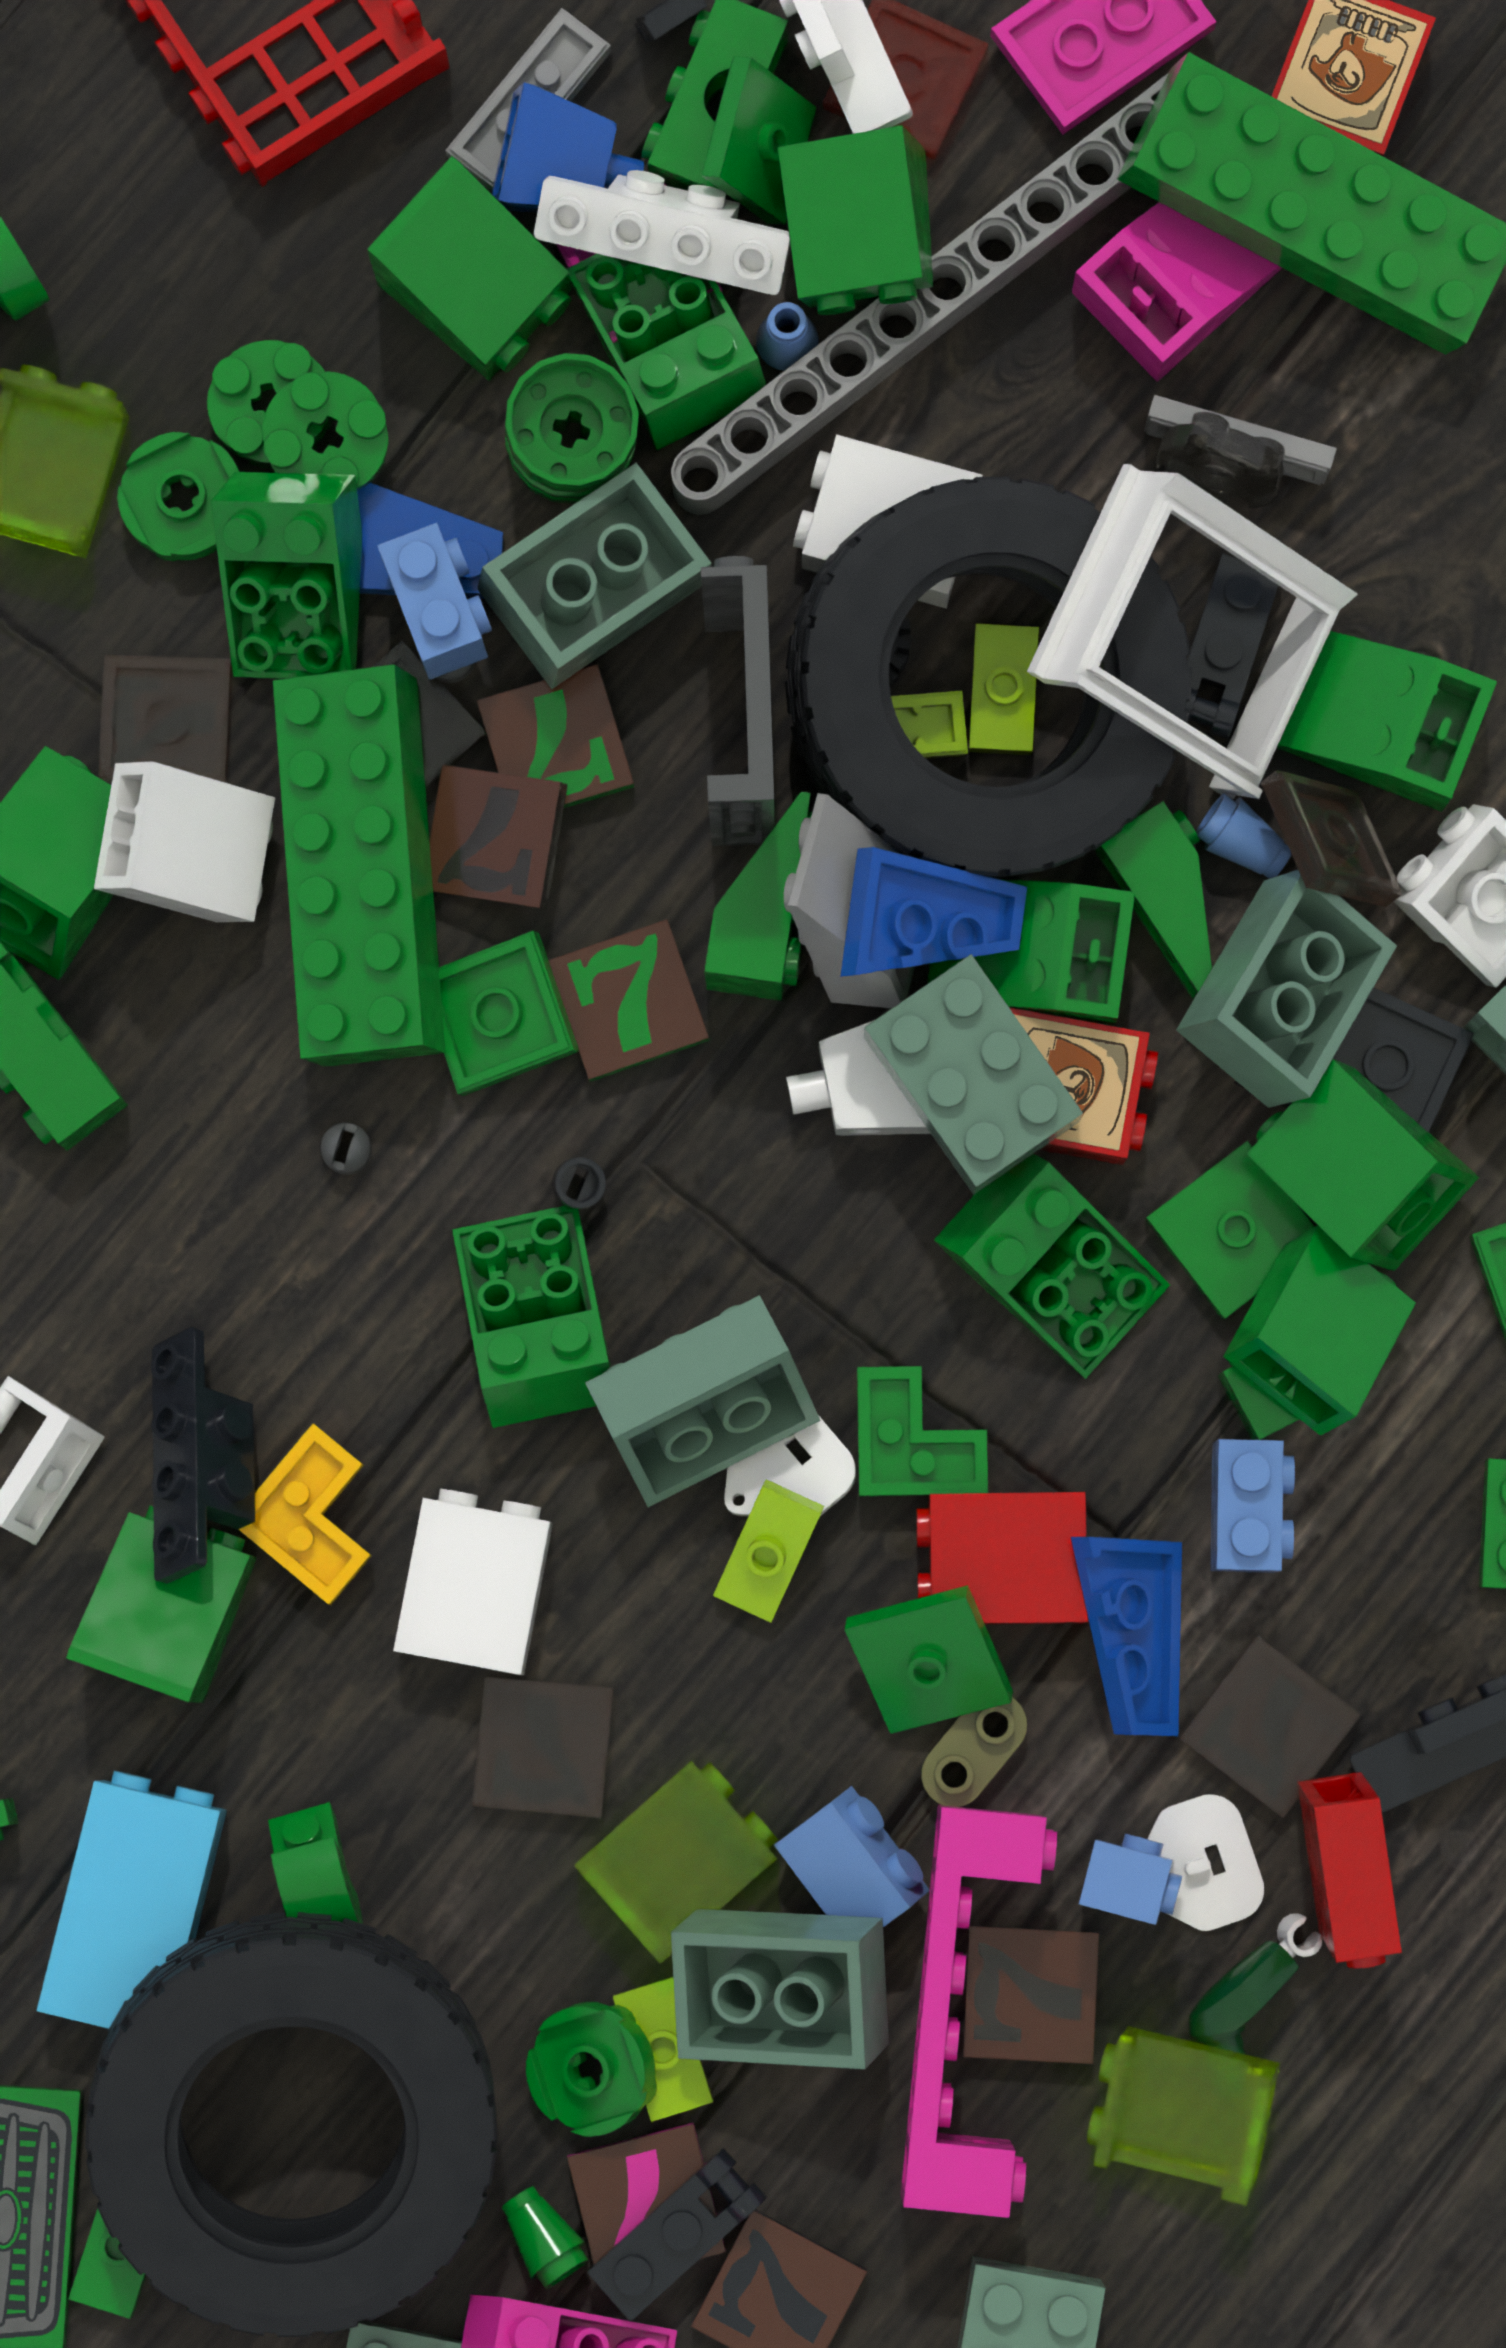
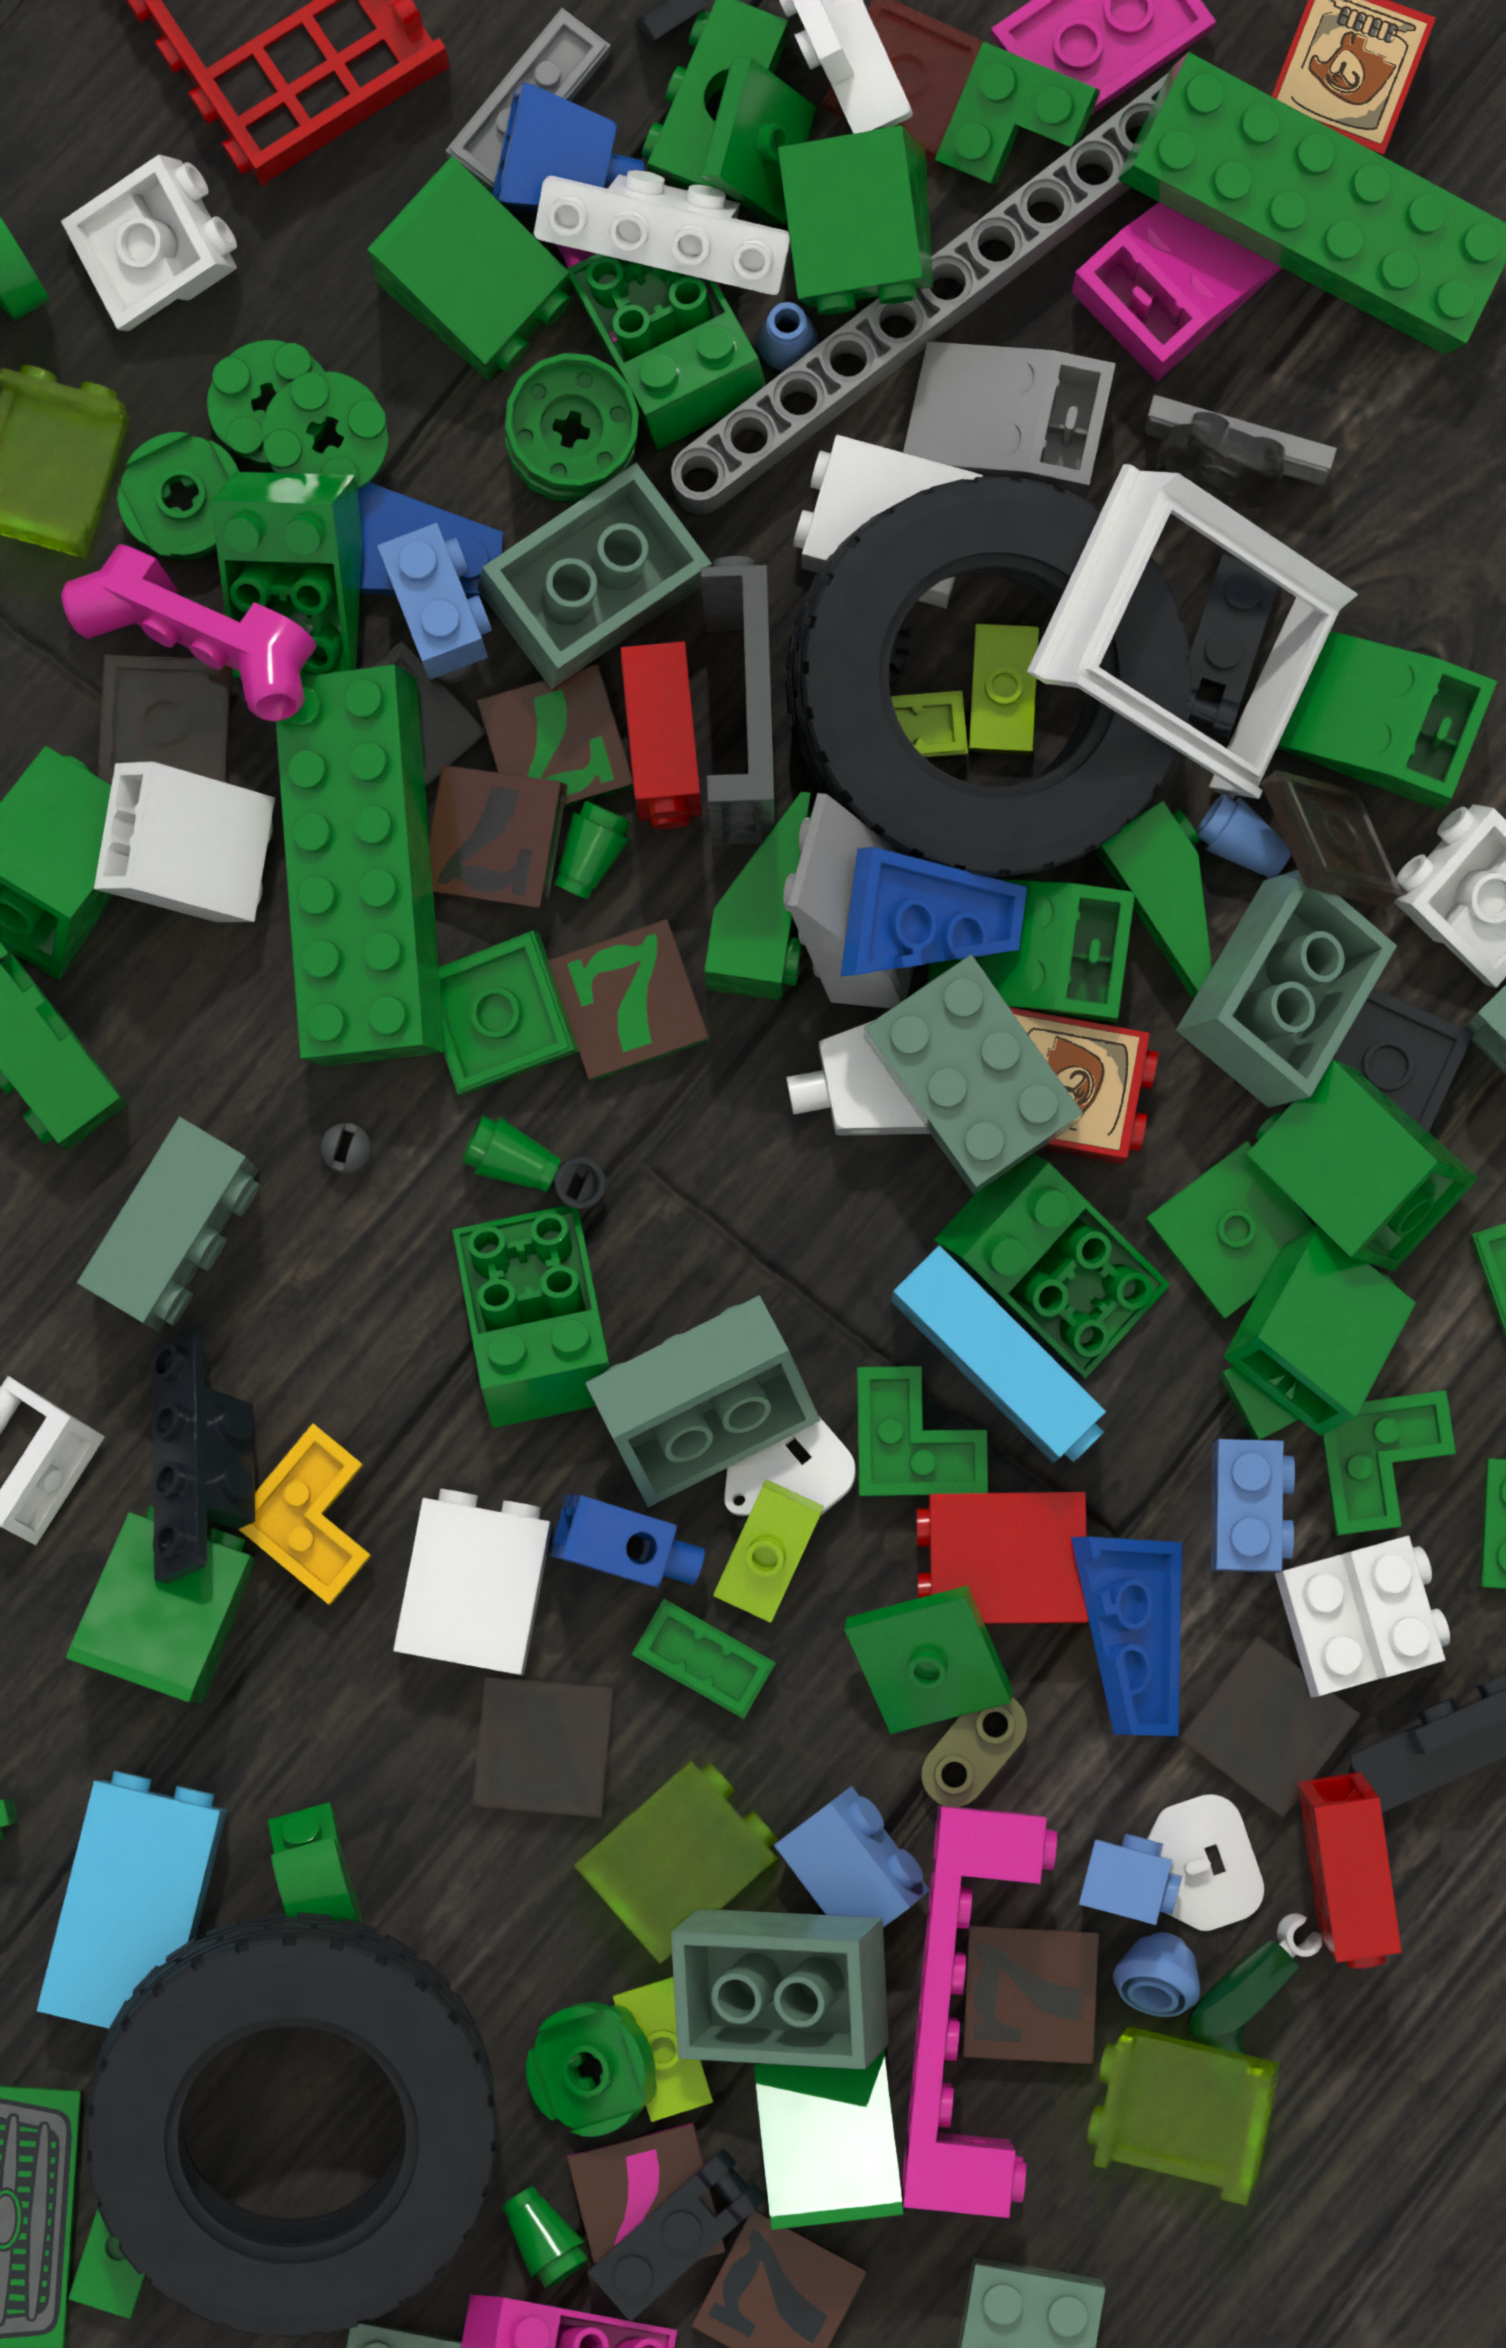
none -> white plate [61,155,237,331]
none -> dark pink plate [61,544,317,721]
none -> sand green brick [77,1116,260,1332]
none -> green cone [461,1115,561,1193]
none -> blue torso [548,1494,705,1588]
none -> green cone [554,801,631,900]
none -> red brick [621,641,702,829]
none -> green plate [632,1599,776,1719]
none -> slope [754,2050,904,2230]
none -> medium azure brick [891,1245,1106,1464]
none -> light grey slope [903,341,1116,499]
none -> green plate [935,41,1101,185]
none -> medium blue cone [1113,1932,1201,2017]
none -> white plate [1275,1535,1450,1698]
none -> green plate [1320,1390,1456,1536]

